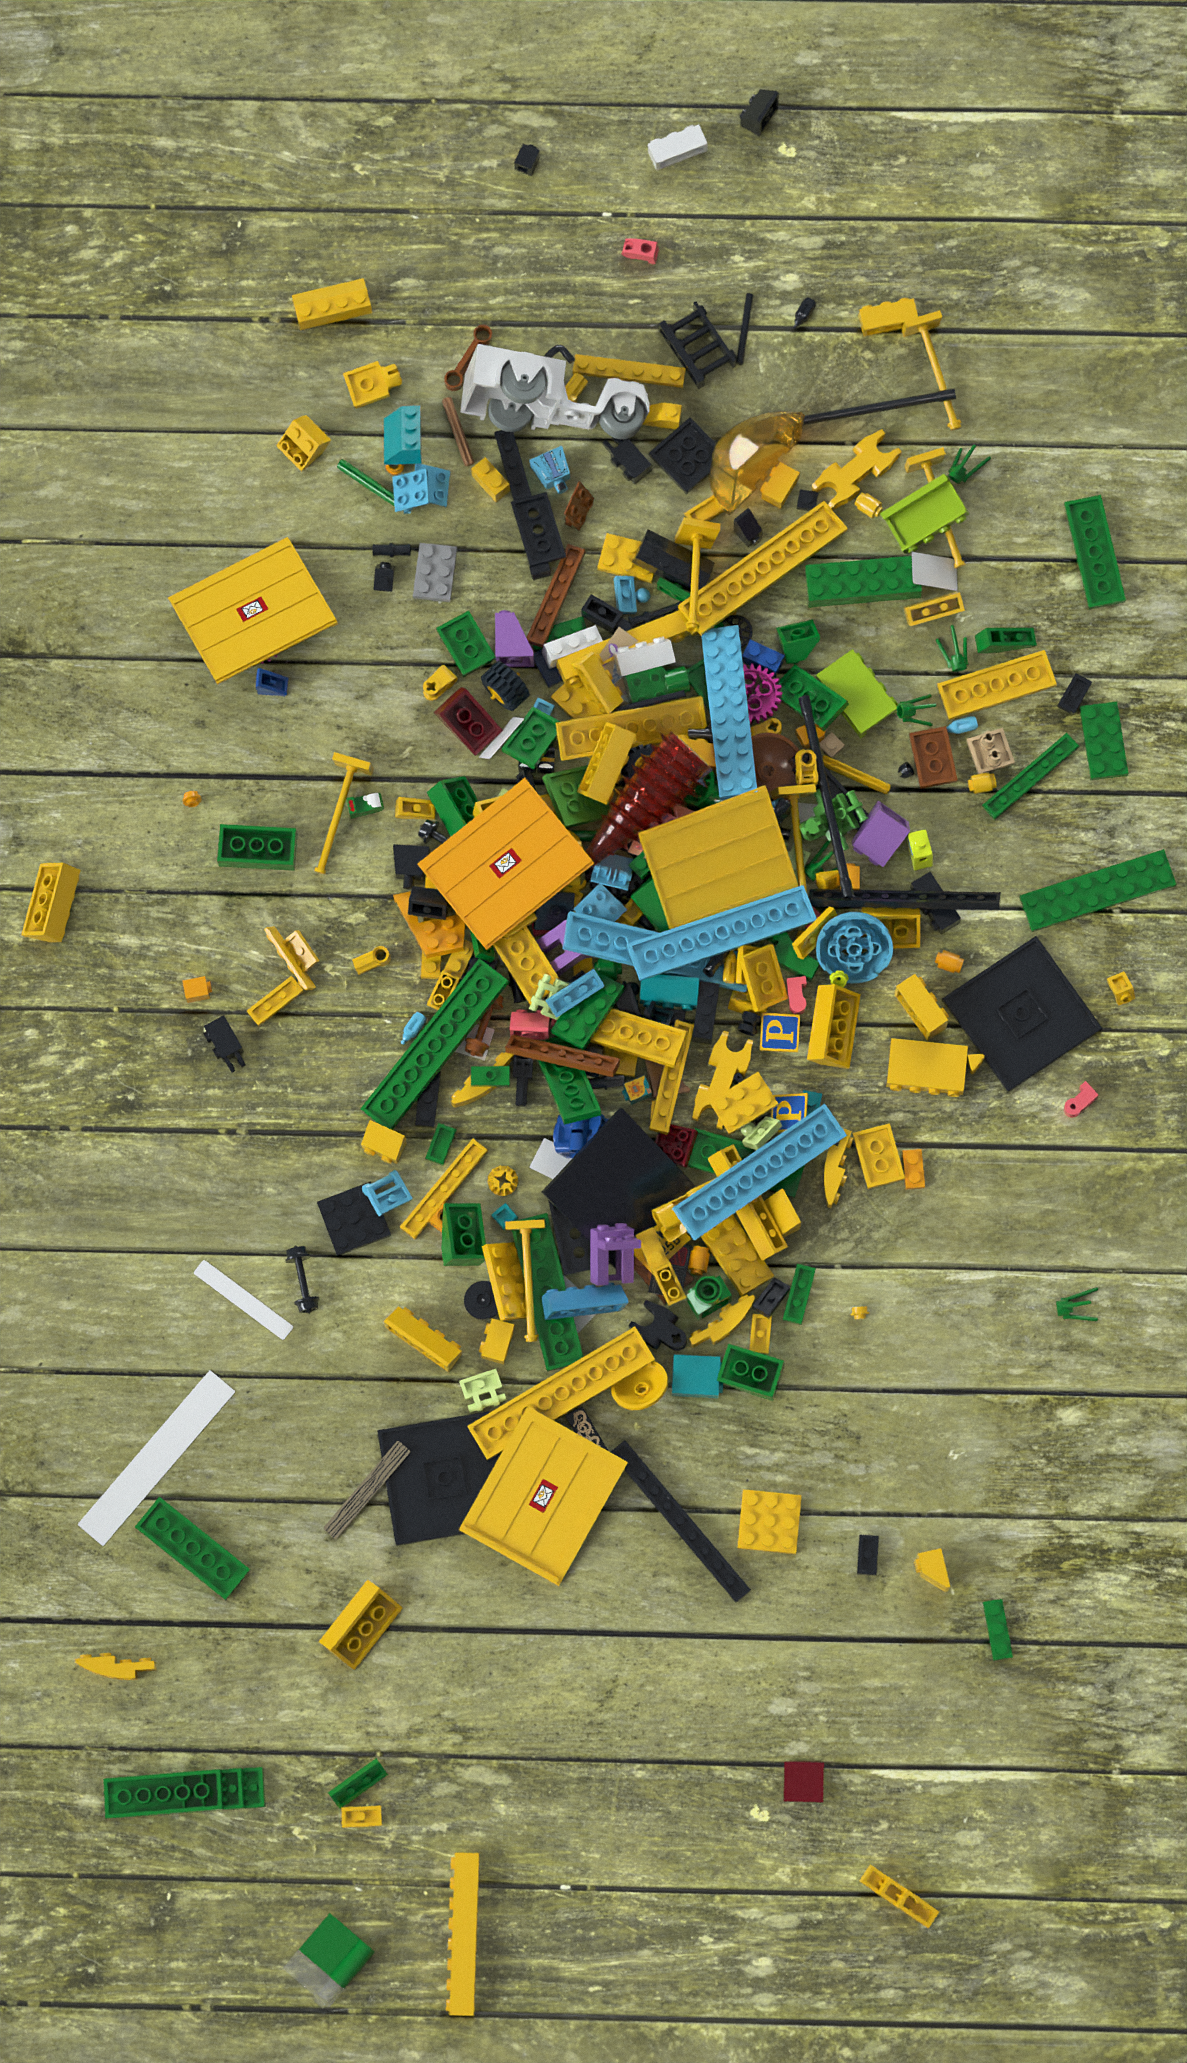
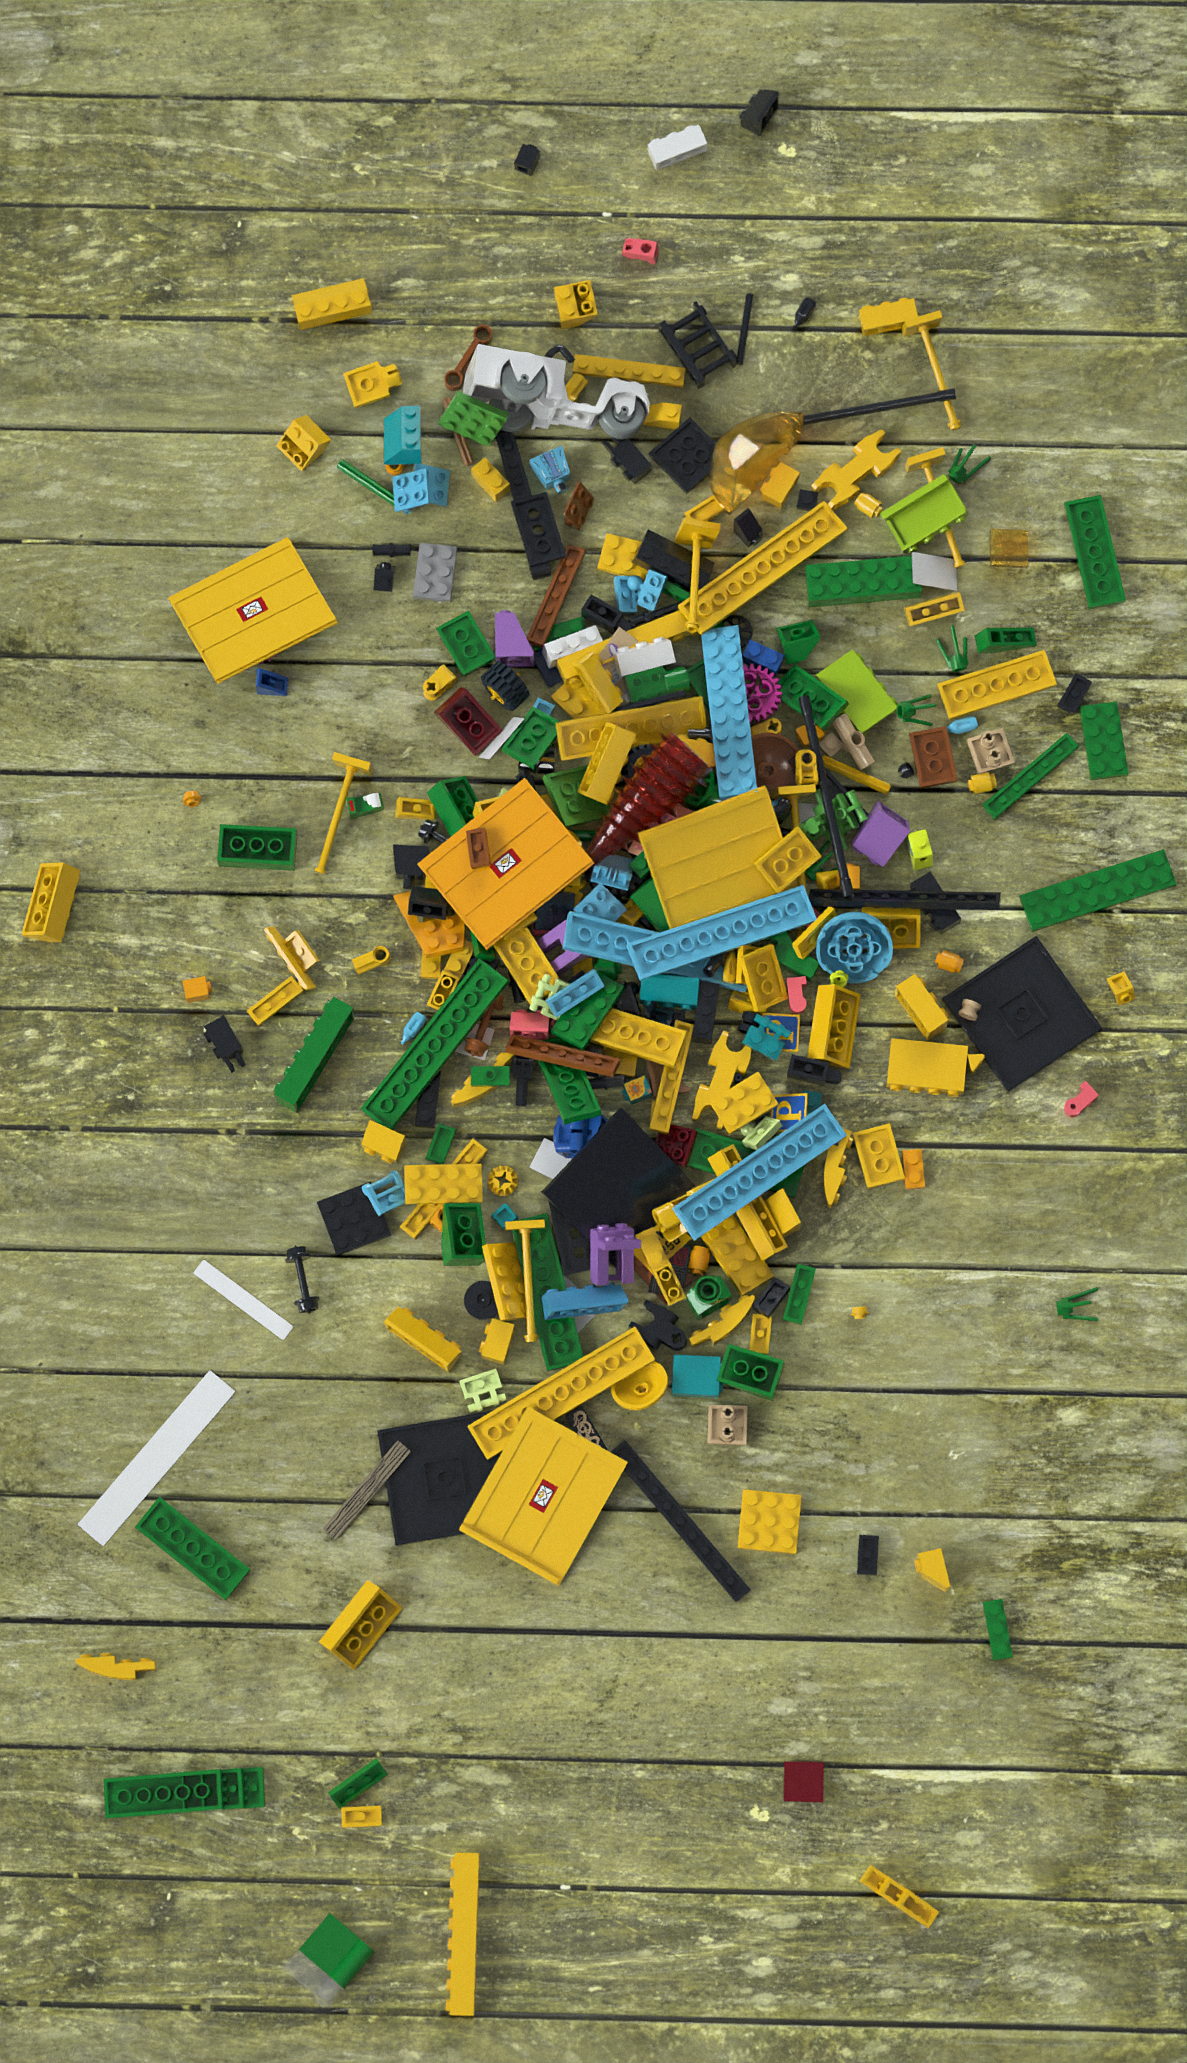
none -> green brick [274,996,355,1113]
none -> yellow plate [404,1164,483,1204]
none -> bright green plate [438,391,509,446]
none -> dark orange plate [466,827,491,869]
none -> yellow slope [554,280,598,329]
none -> medium azure plate [628,569,668,611]
none -> tan plate [707,1405,748,1446]
none -> teal plate [742,1014,791,1061]
none -> yellow plate [754,827,822,893]
none -> black hinge [787,1054,842,1086]
none -> tan piece [832,713,875,770]
none -> tan wheel [958,999,981,1021]
none -> clear yellow plate [989,528,1028,568]

